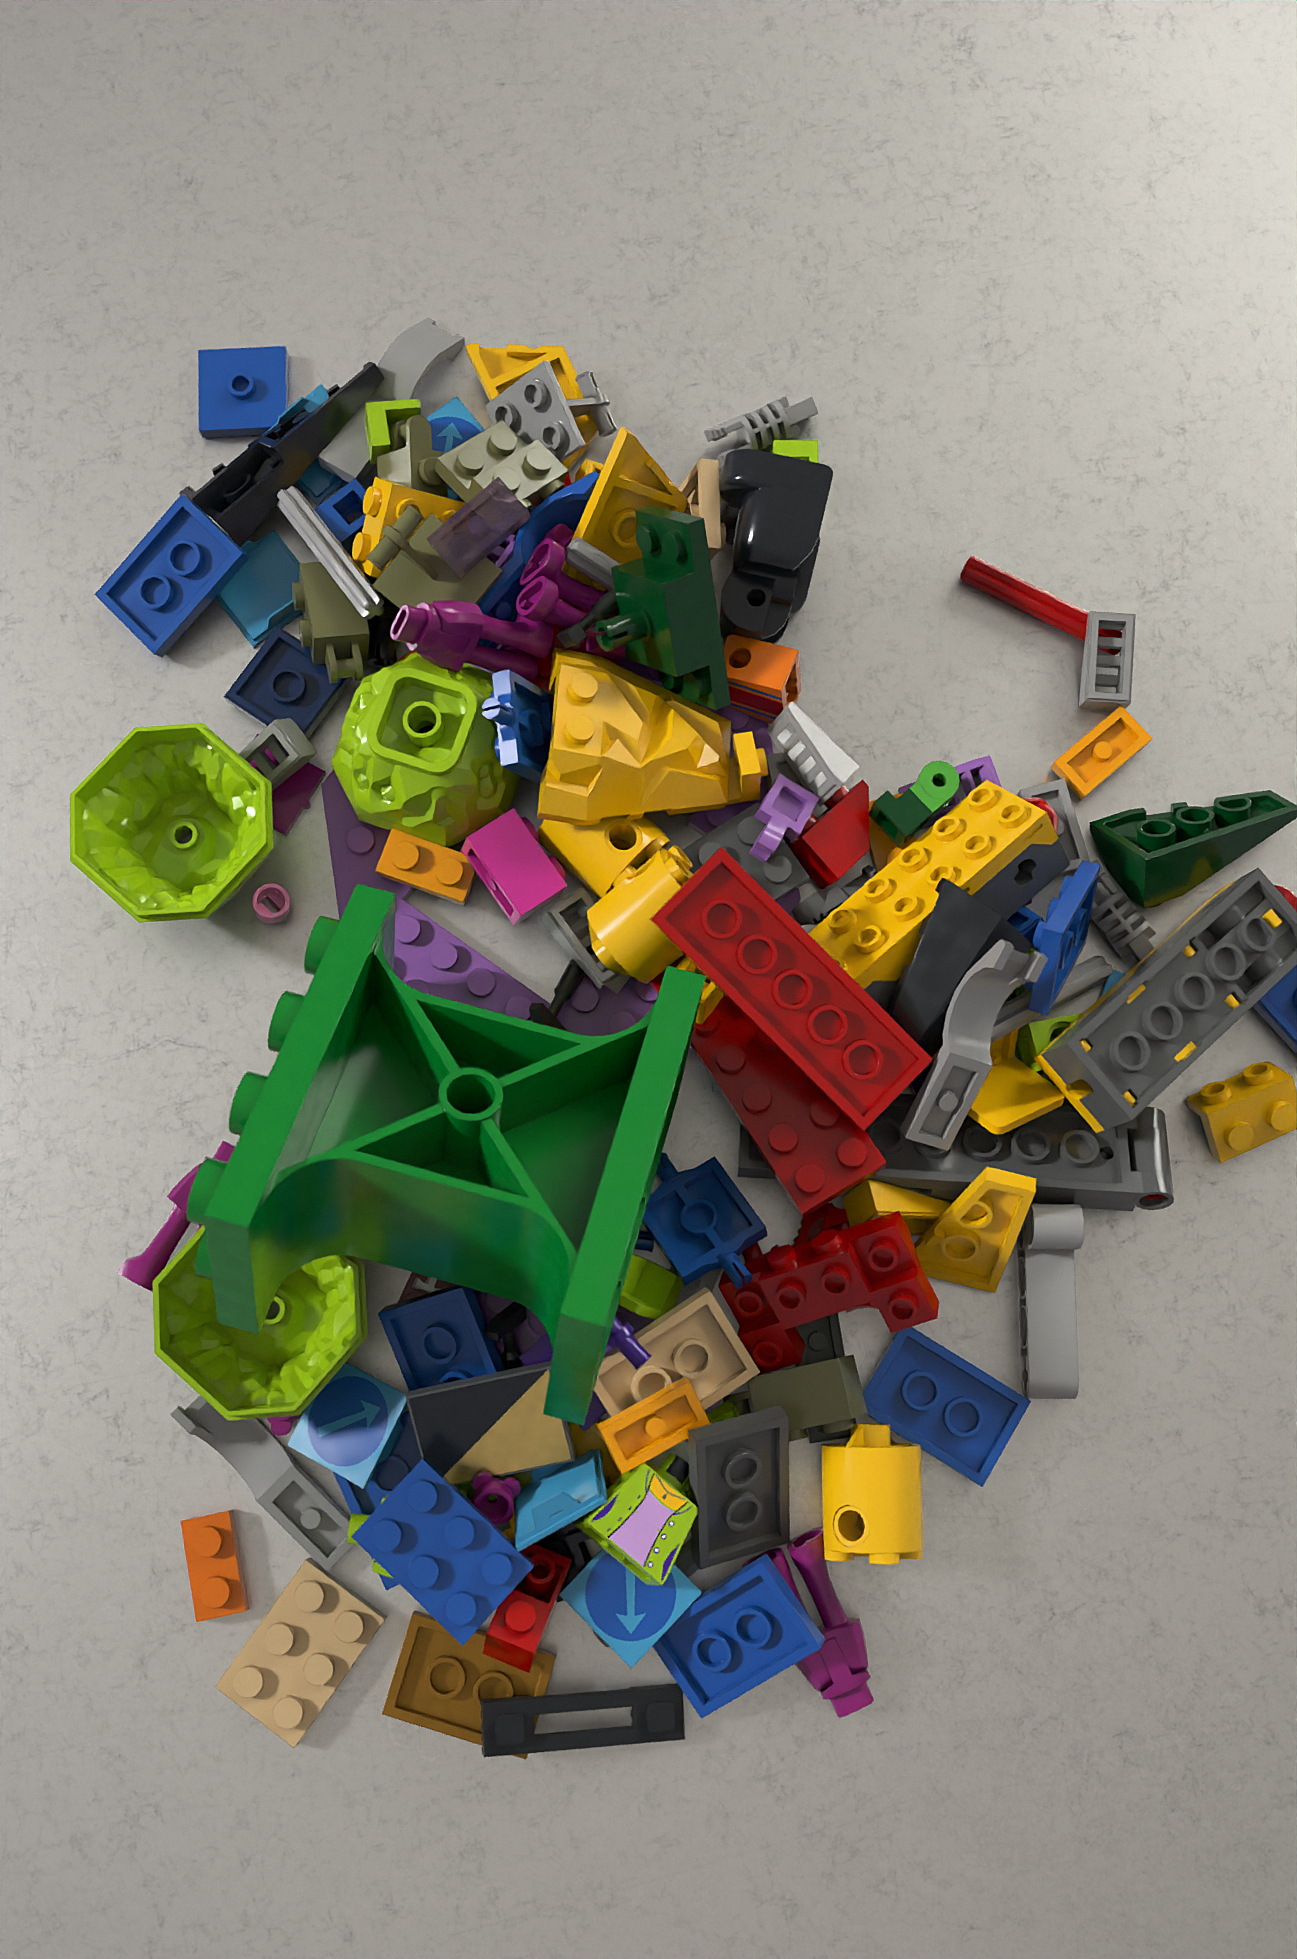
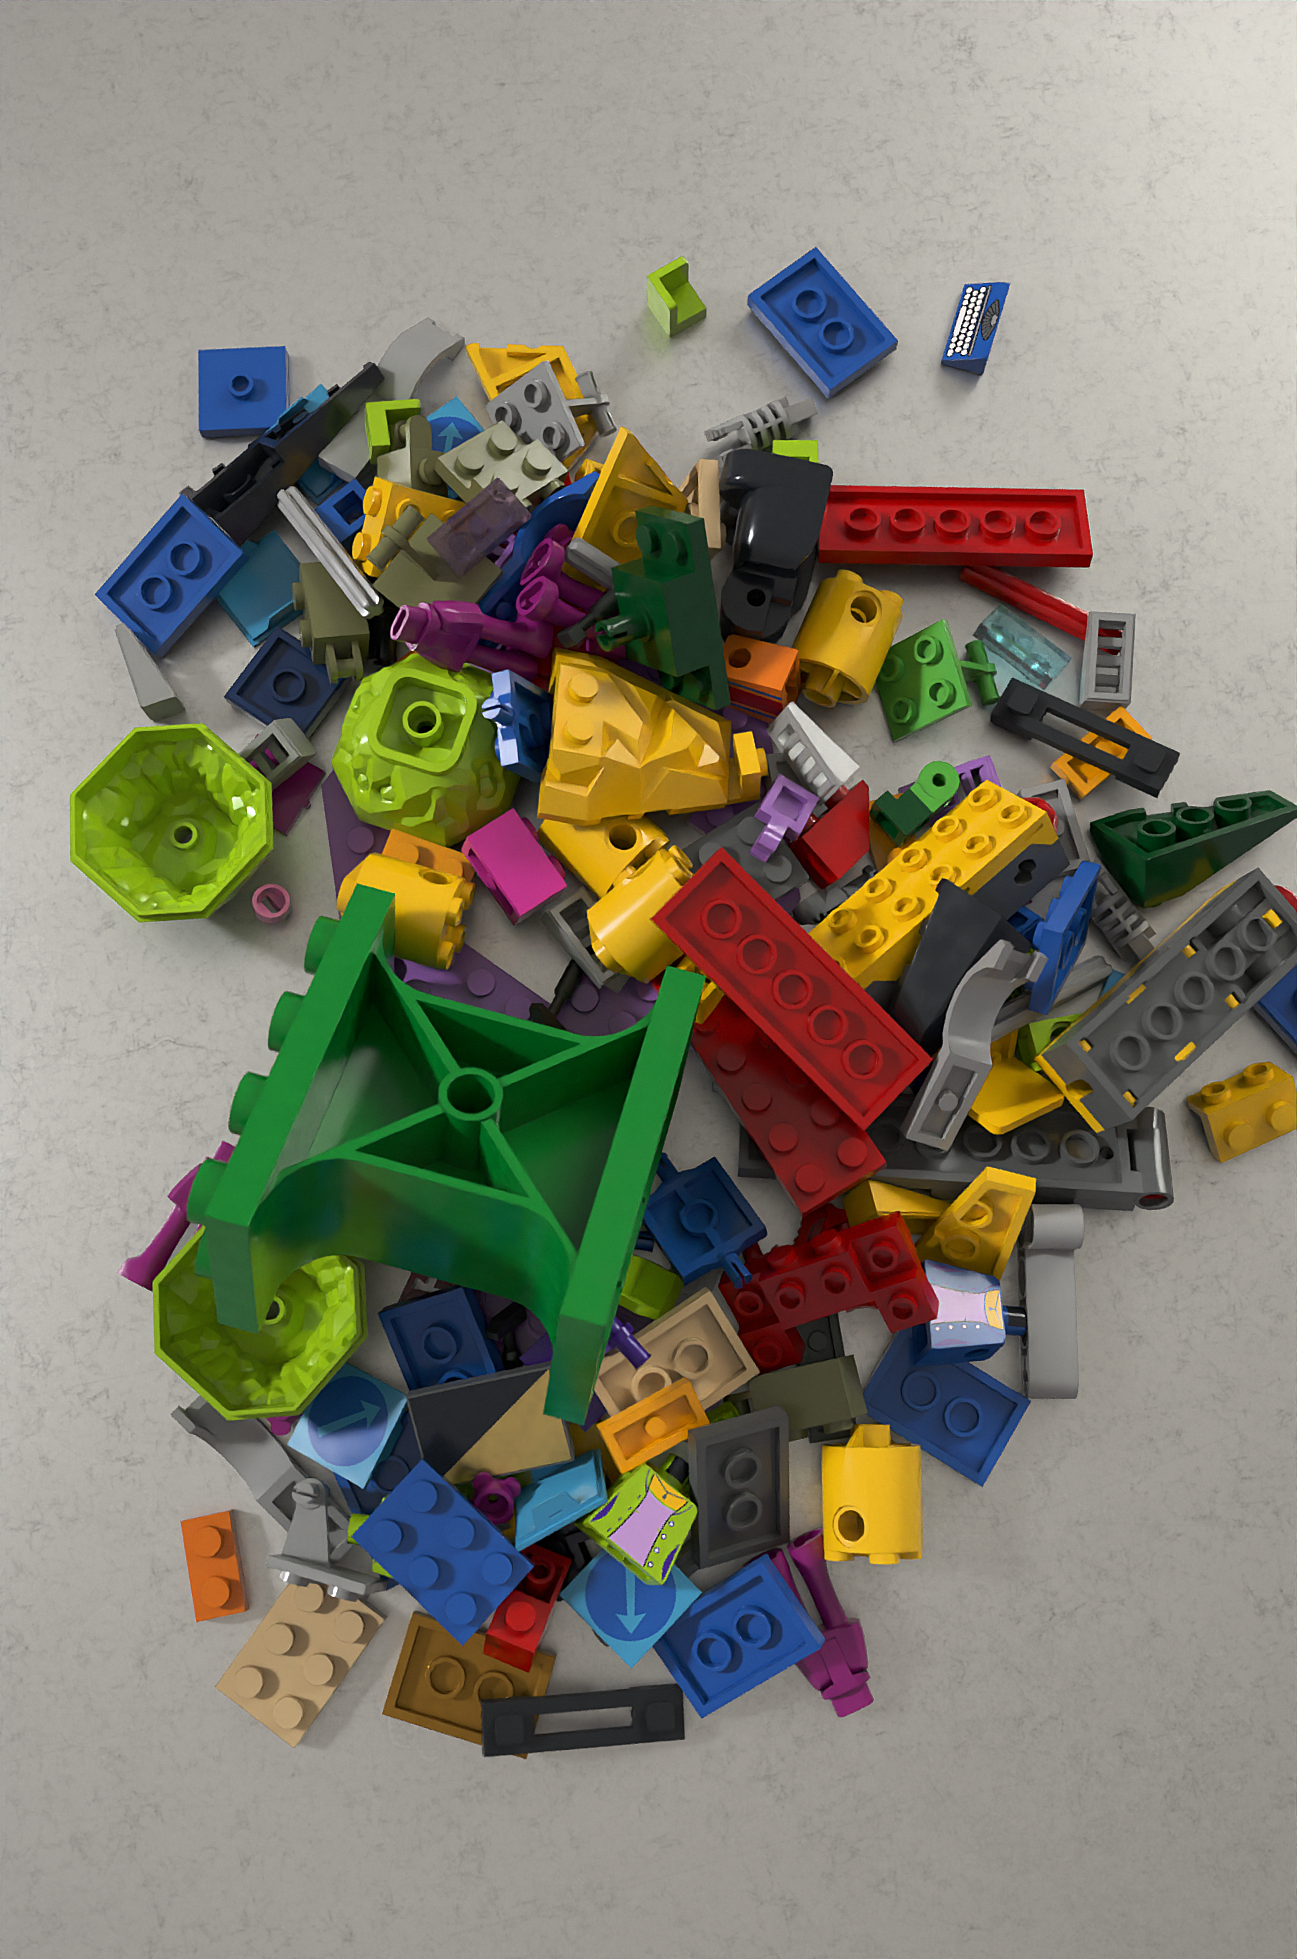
none -> light grey slope [114,623,186,722]
none -> light grey plate [266,1478,388,1602]
none -> yellow cylinder [336,852,476,970]
none -> lime panel [647,256,707,338]
none -> blue plate [747,247,898,399]
none -> yellow cylinder [791,570,904,707]
none -> red plate [817,485,1093,568]
none -> bright green plate [876,619,1000,742]
none -> blue torso [912,1259,1027,1366]
none -> slope [941,282,1010,375]
none -> clear light blue plate [973,604,1072,690]
none -> black container [990,677,1180,798]

